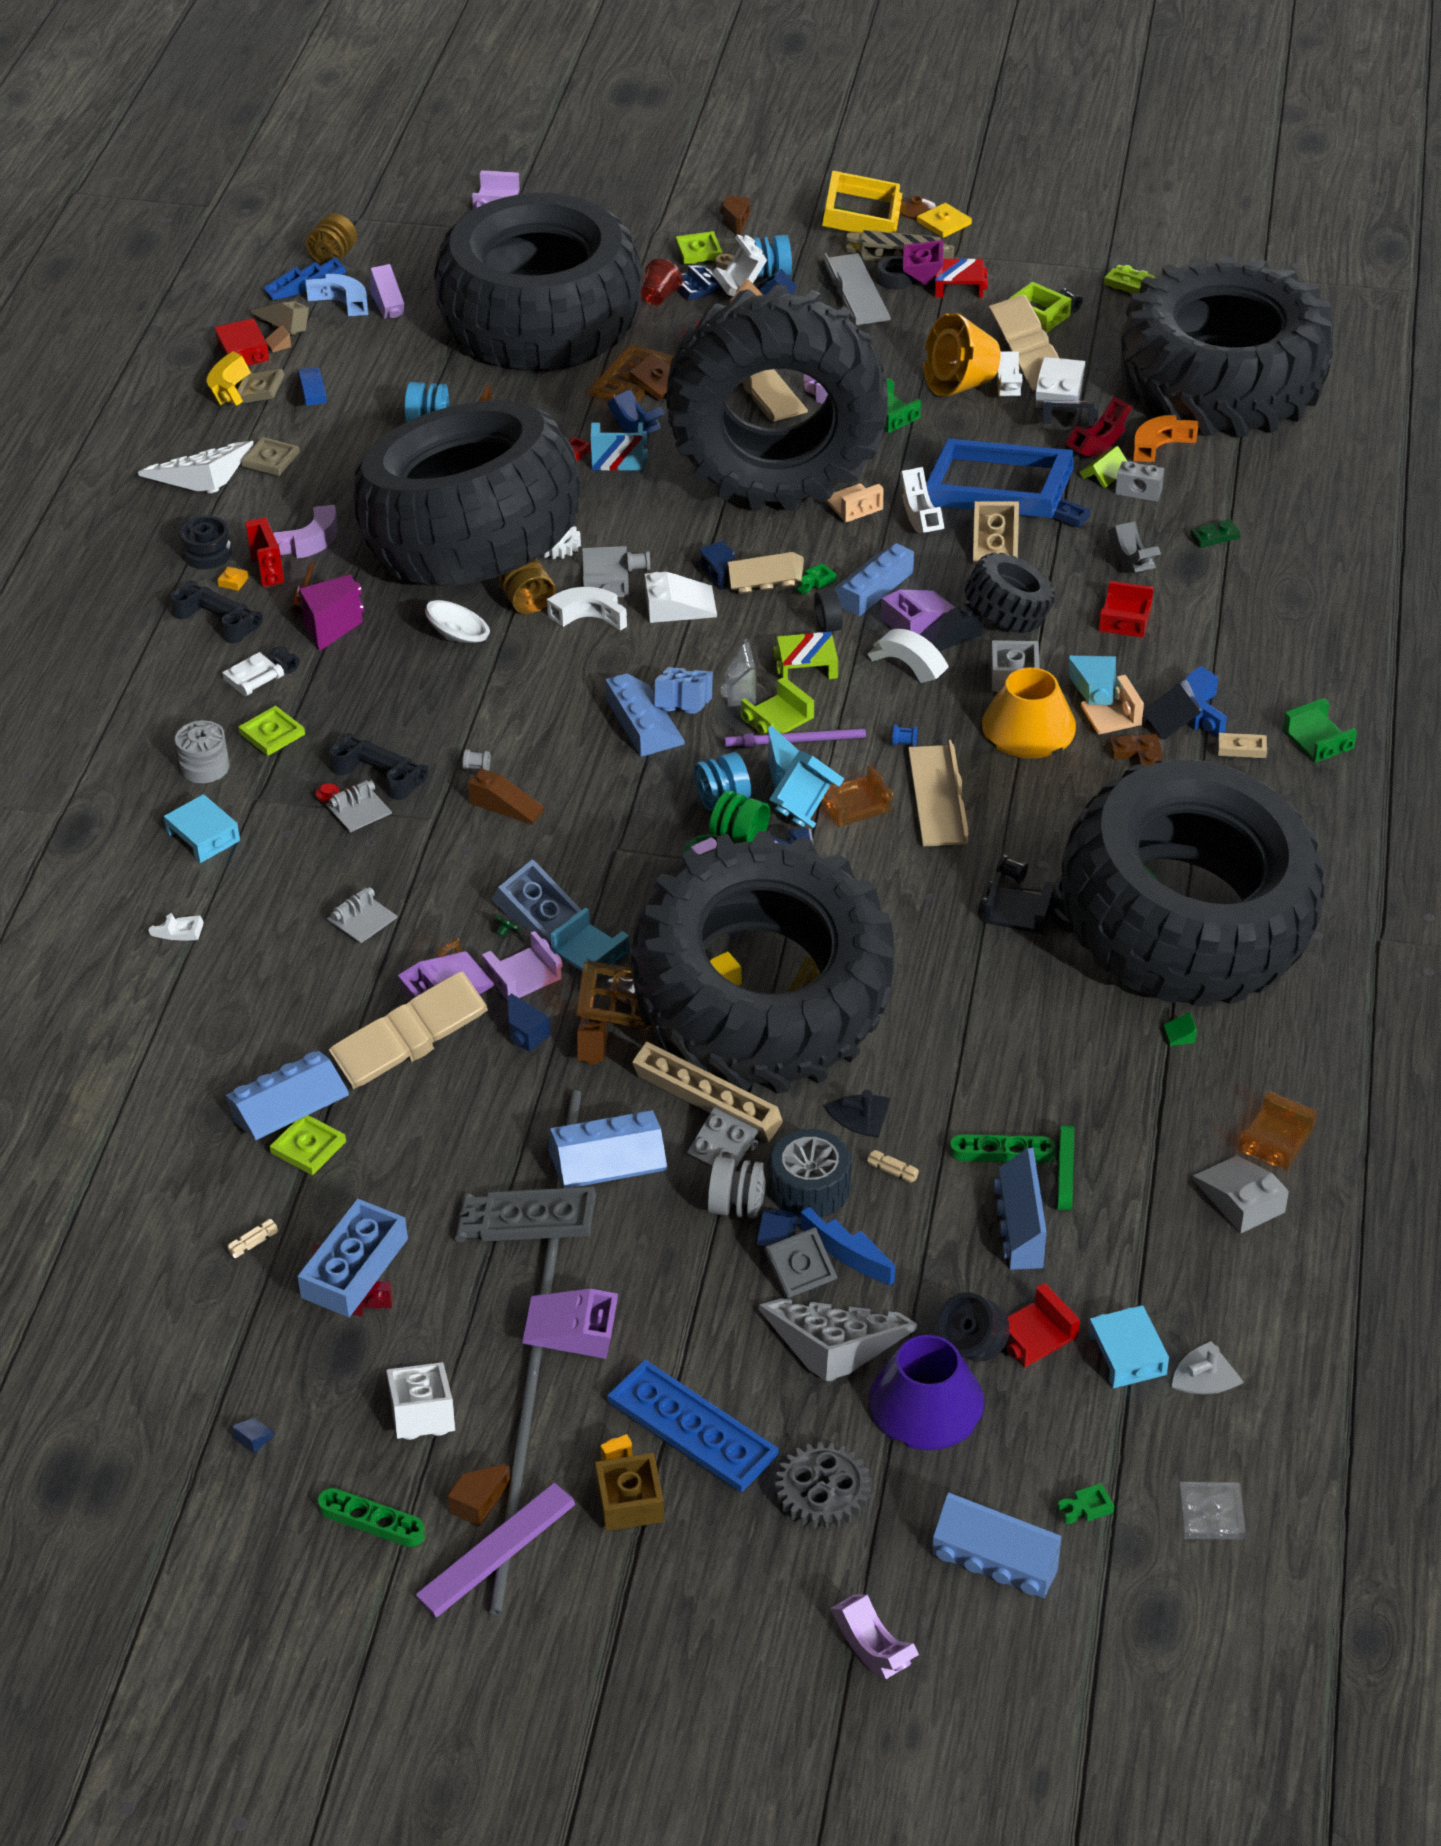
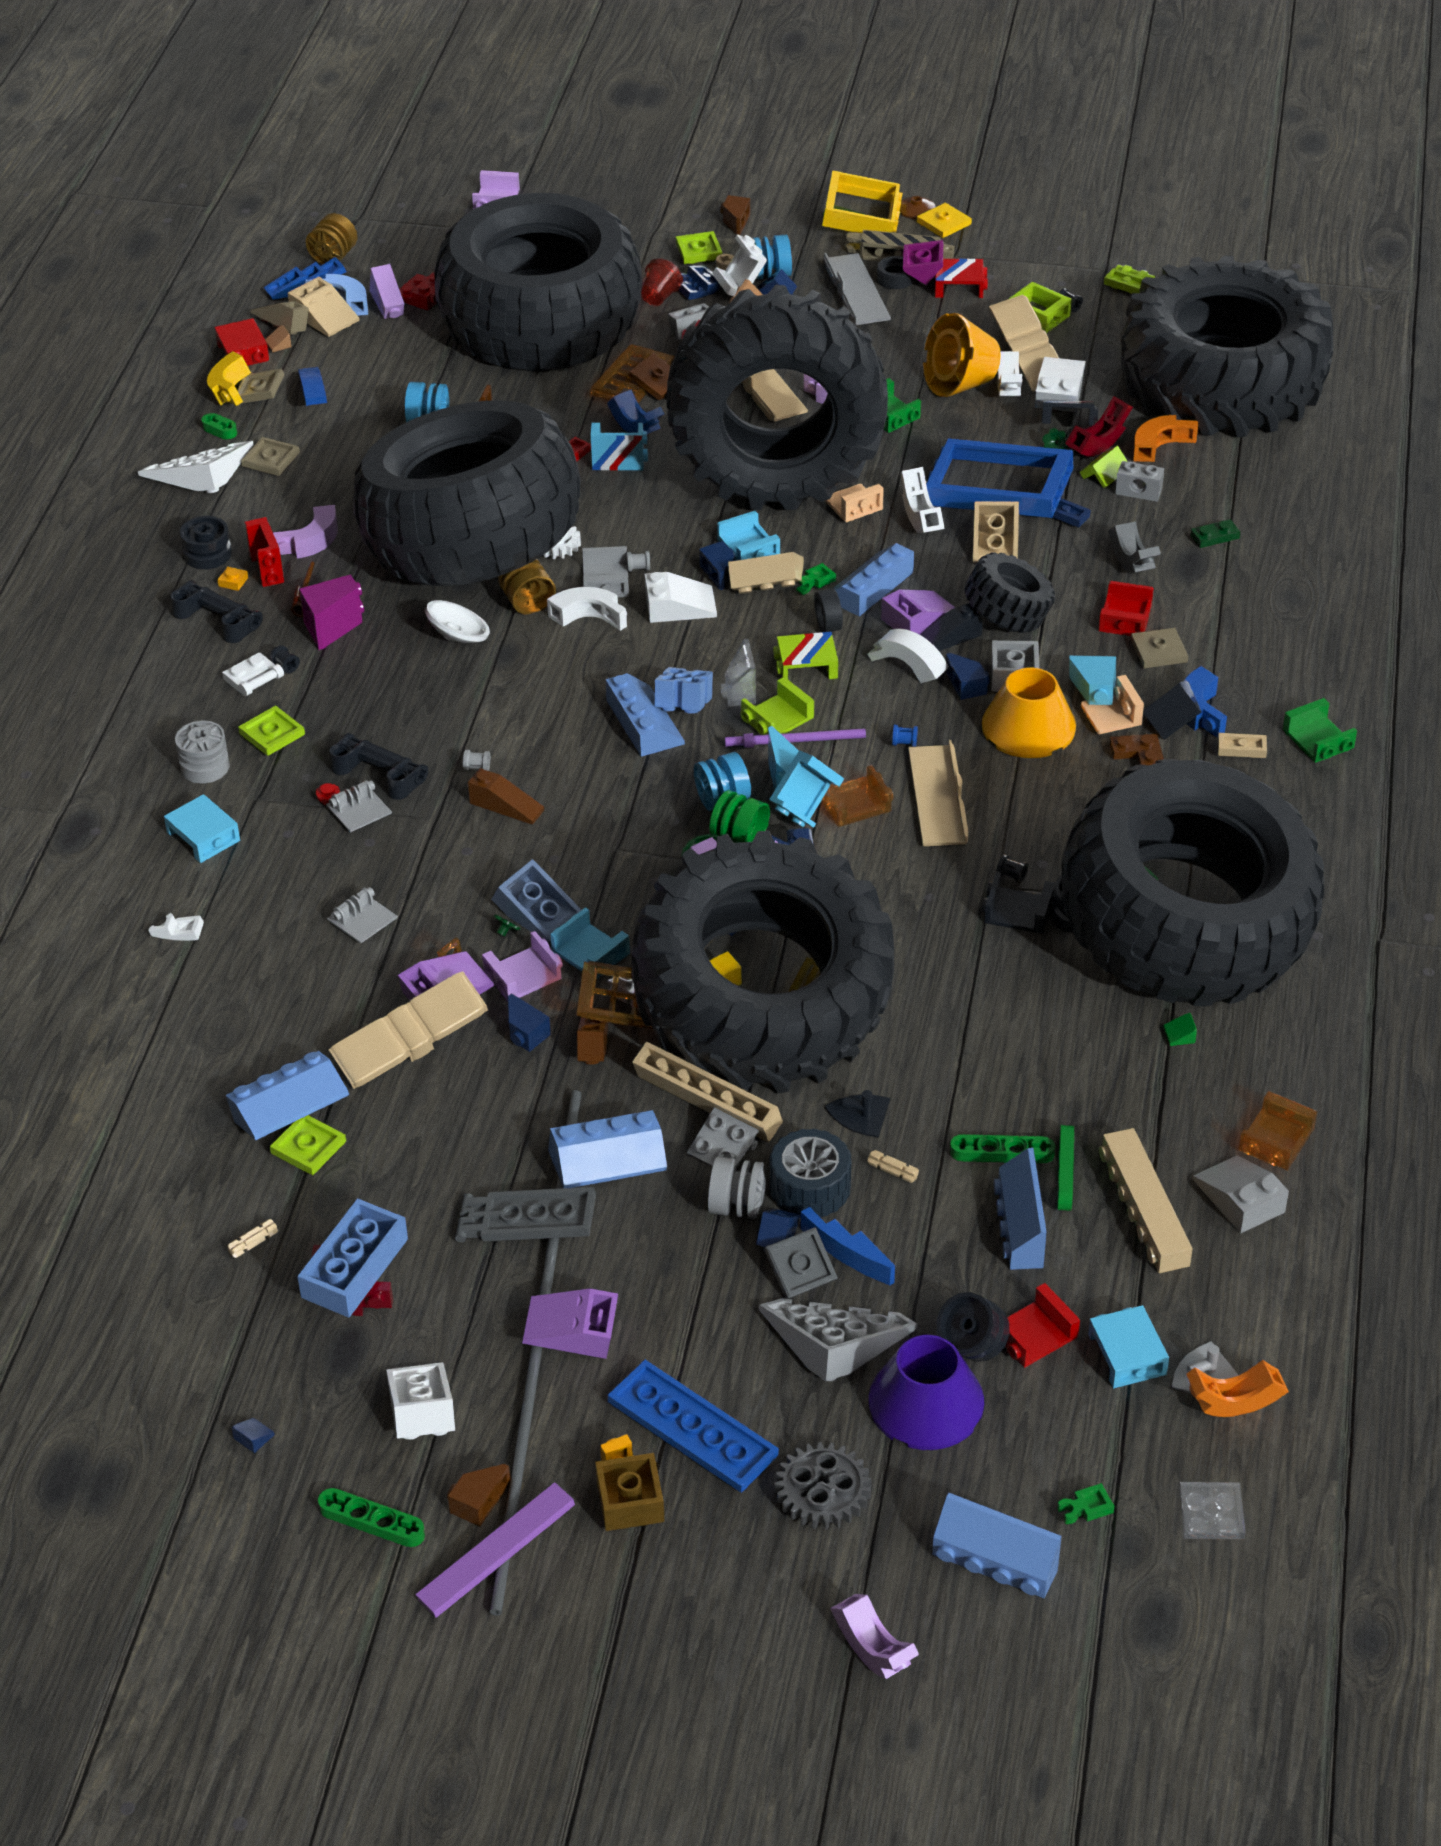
none -> green beam [201,413,237,440]
none -> tan slope [288,277,360,337]
none -> red plate [399,272,437,311]
none -> light grey hinge [668,303,709,340]
none -> medium azure panel [717,511,780,561]
none -> dark blue slope [945,653,990,700]
none -> dark green plant [1042,428,1068,449]
none -> tan brick [1099,1128,1193,1273]
none -> dark tan plate [1131,628,1189,668]
none -> orange arch [1186,1360,1289,1417]

